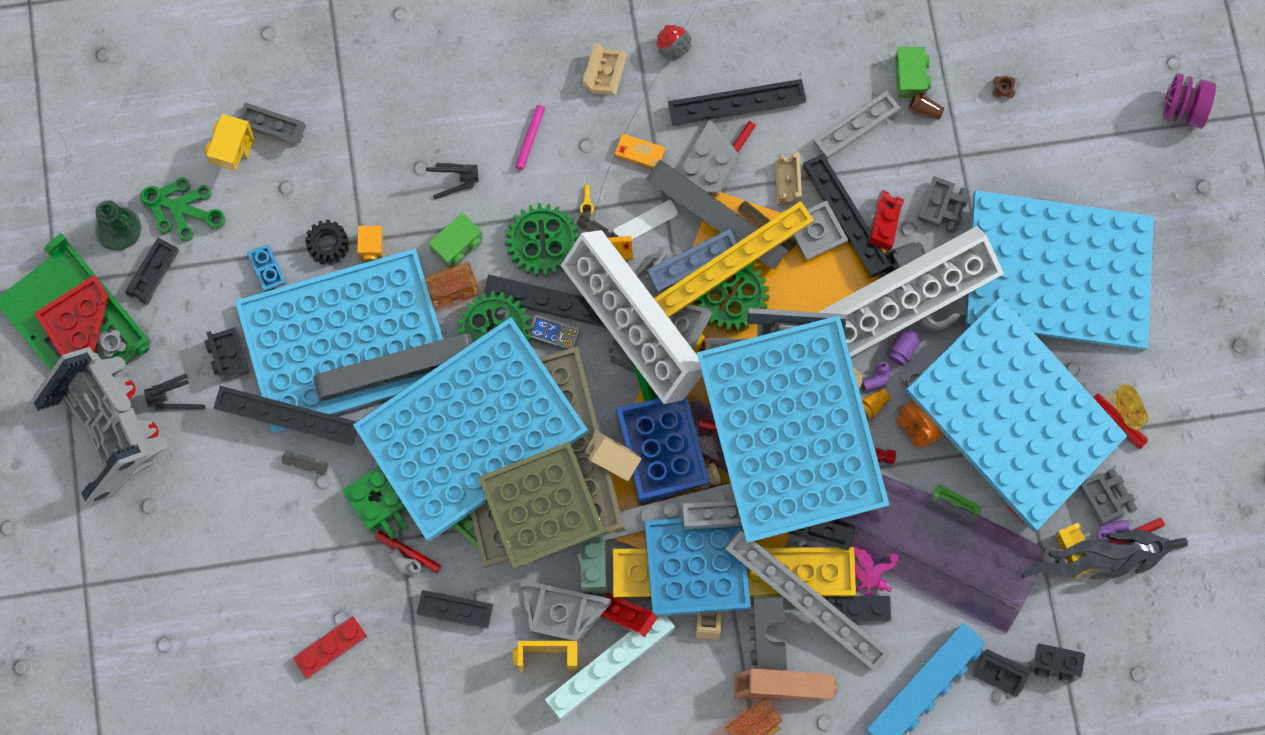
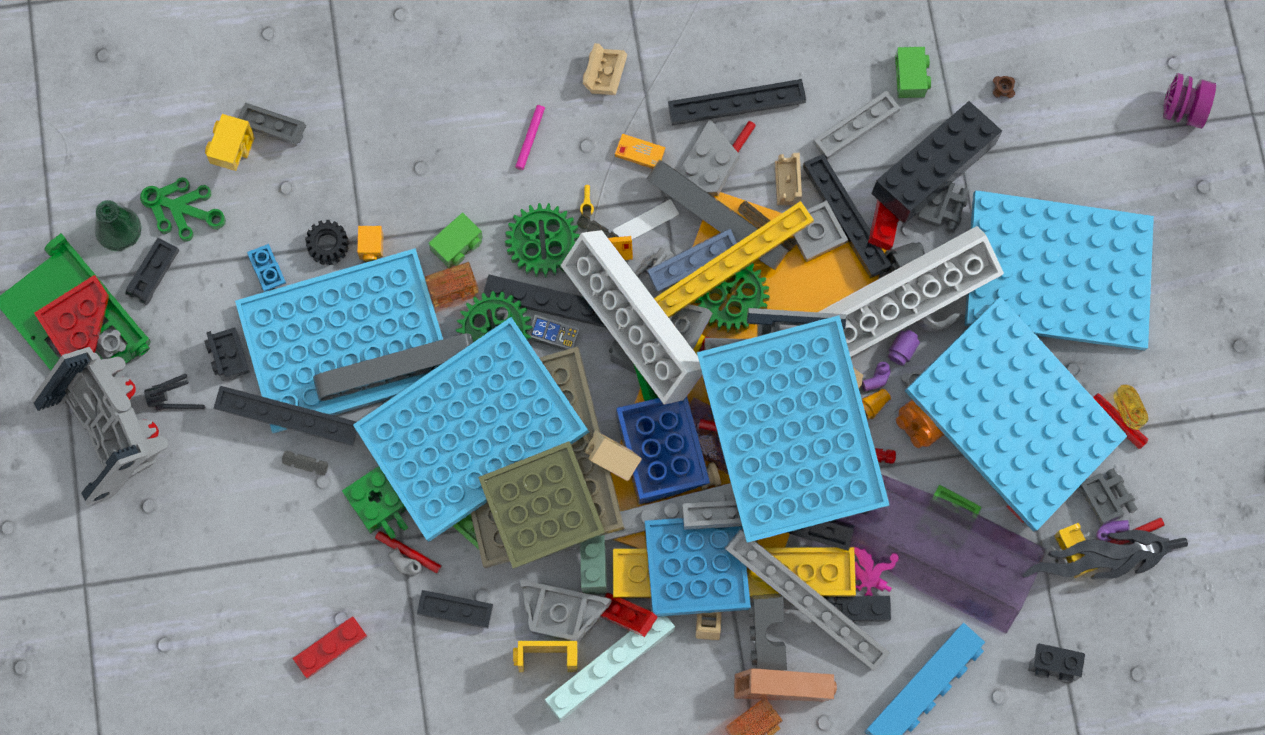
black plant [426,163,479,199] -> none
piece [656,25,692,61] -> none
reddish brown cone [909,93,944,120] -> none
black hinge [972,649,1031,697] -> none
none -> black brick [871,101,1002,224]

